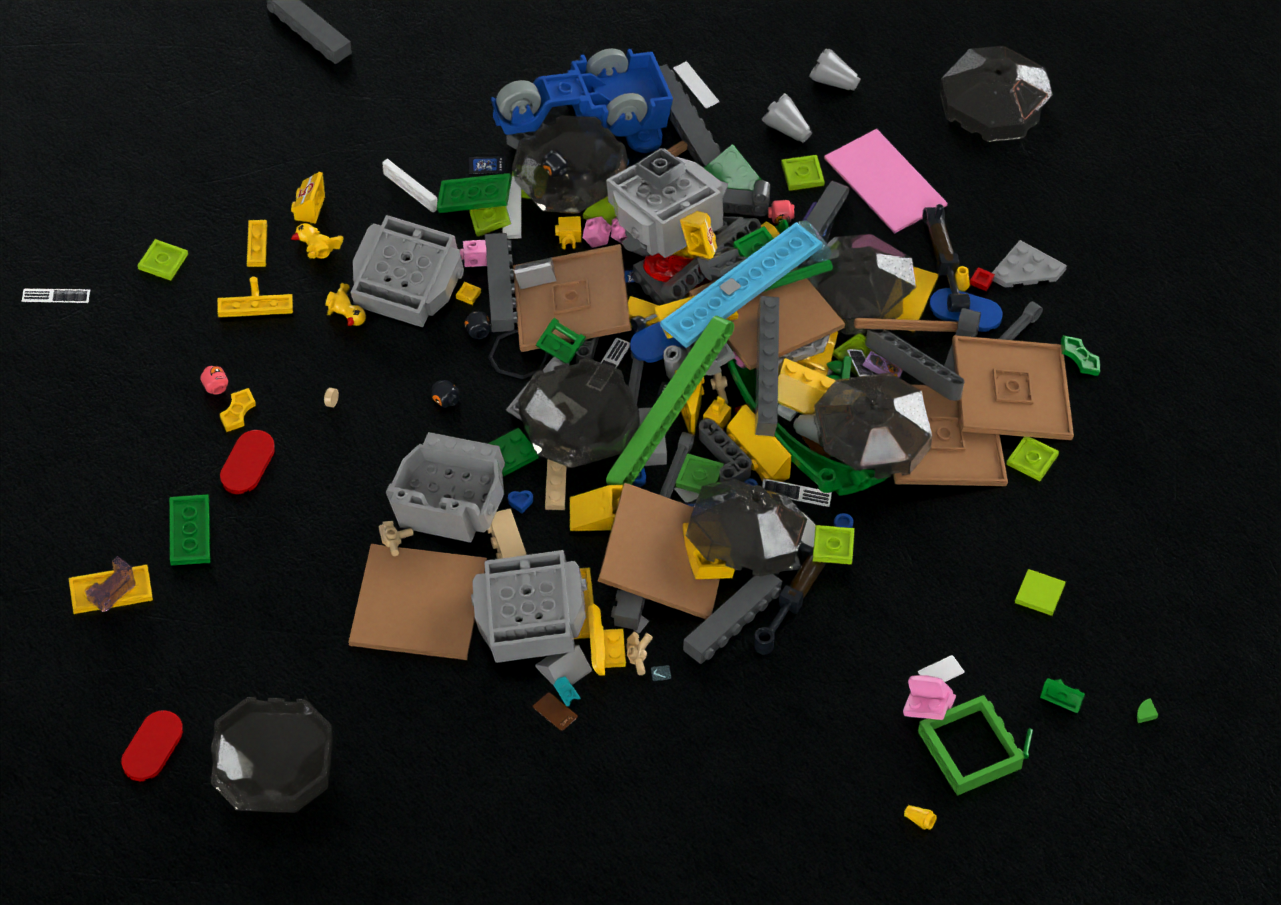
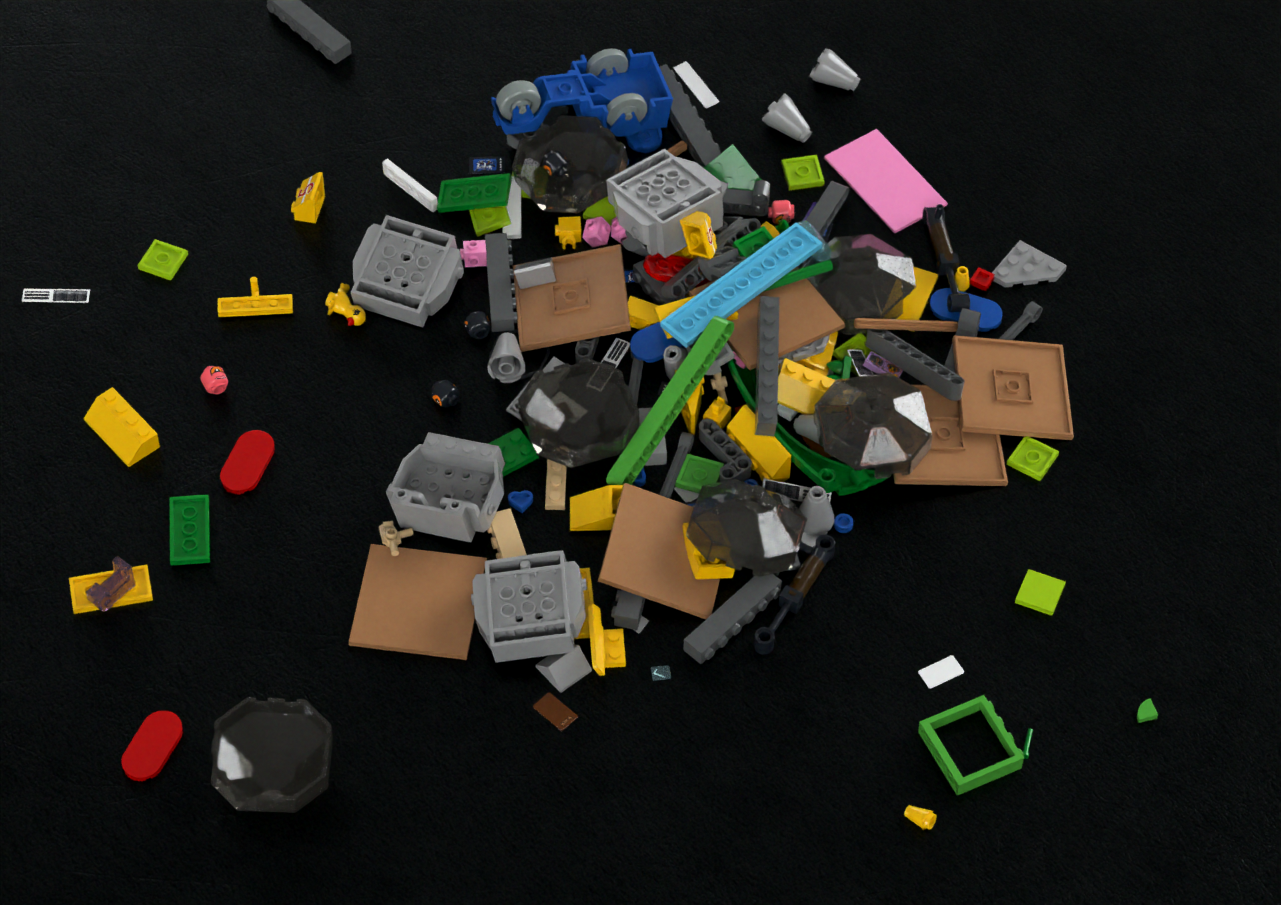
yellow tile [220,388,256,432] -> none
yellow tile [247,220,267,267] -> none
yellow animal [291,223,343,259] -> none
tan tile [324,388,339,407] -> none
yellow tile [456,282,481,305] -> none
green plate [536,318,586,365] -> none
teal piece [554,677,580,707] -> none
tan piece [626,632,653,675] -> none
black hinge [630,314,657,332] -> none
dark grey brick [635,148,686,189] -> none
light grey sticker [719,278,741,295] -> none
lime tile [813,525,854,564] -> none
bright pink piece [903,675,956,720] -> none
clear smoke windscreen [940,46,1053,142] -> none
green tile [1040,678,1085,713] -> none
green tile [1061,335,1100,376] -> none
none -> yellow slope [84,387,160,467]
none -> light grey cone [488,333,525,383]
none -> light grey cone [796,486,834,536]

